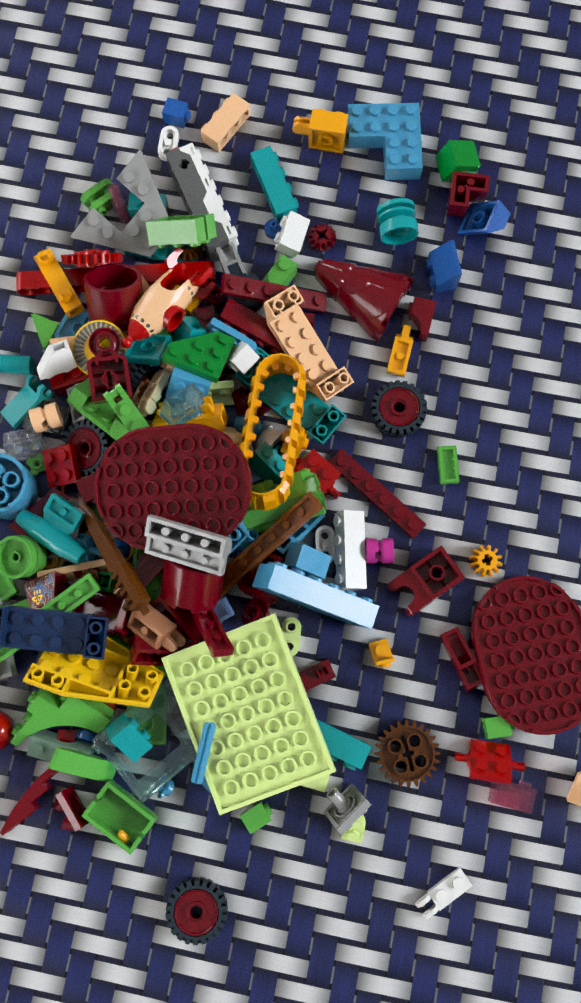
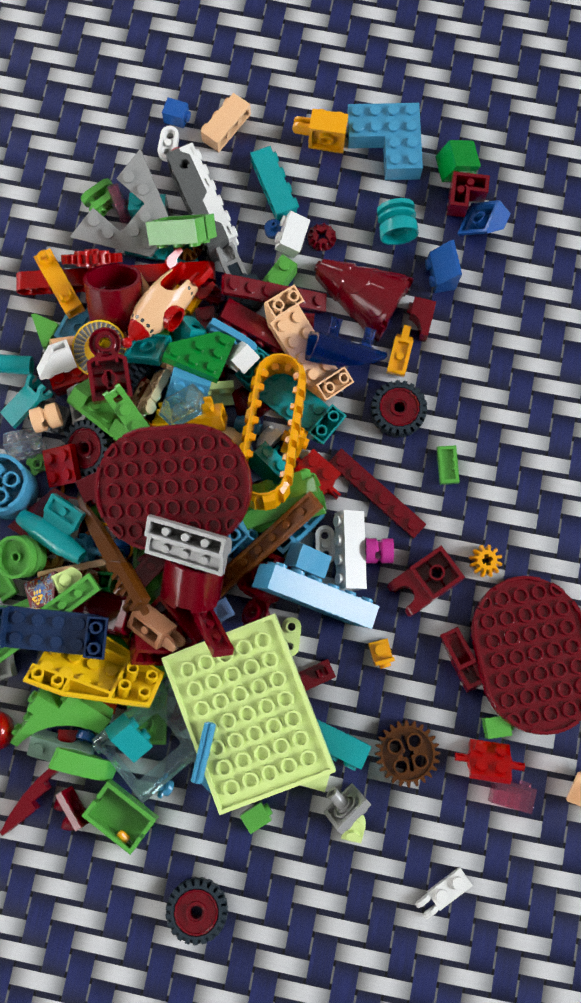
none -> yellowish green plate [51,567,82,594]
none -> clear blue piece [305,316,387,366]

